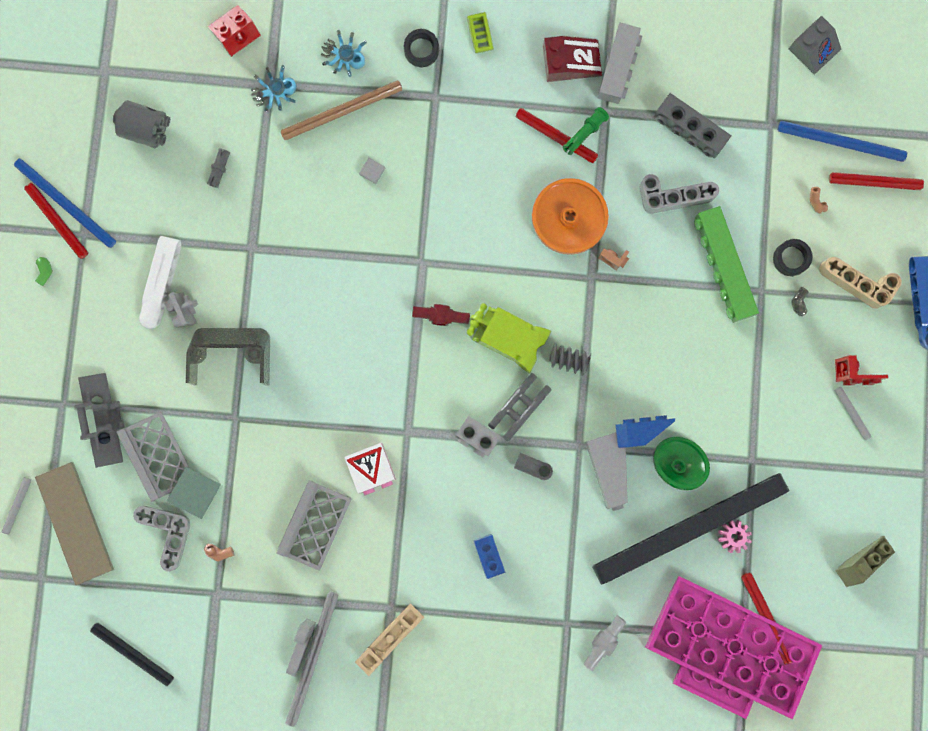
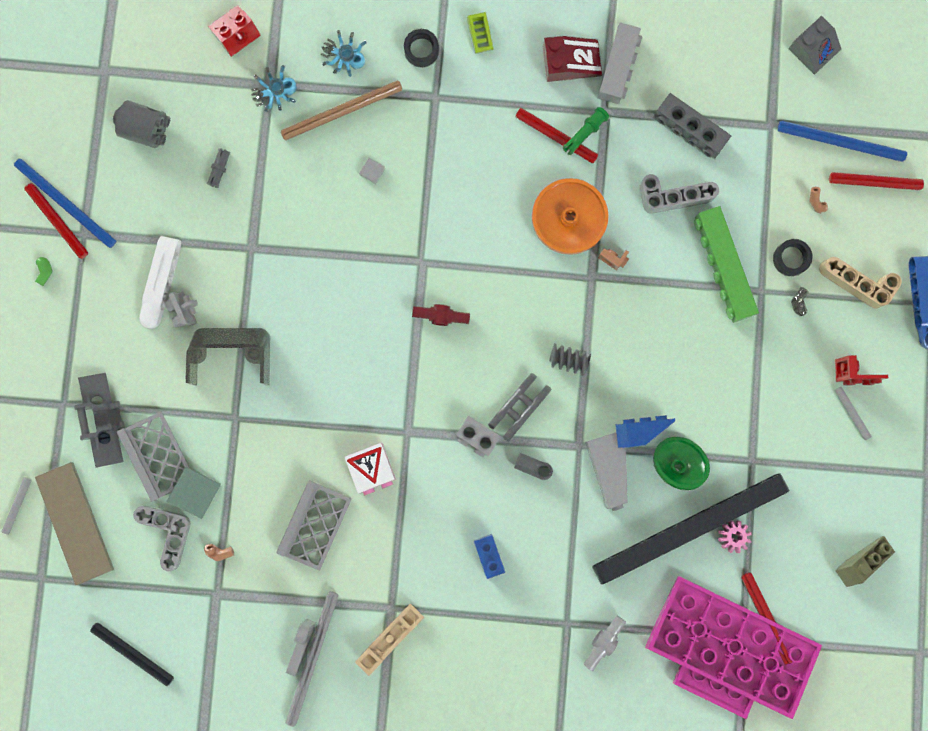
lime piece [467,303,552,374] -> none

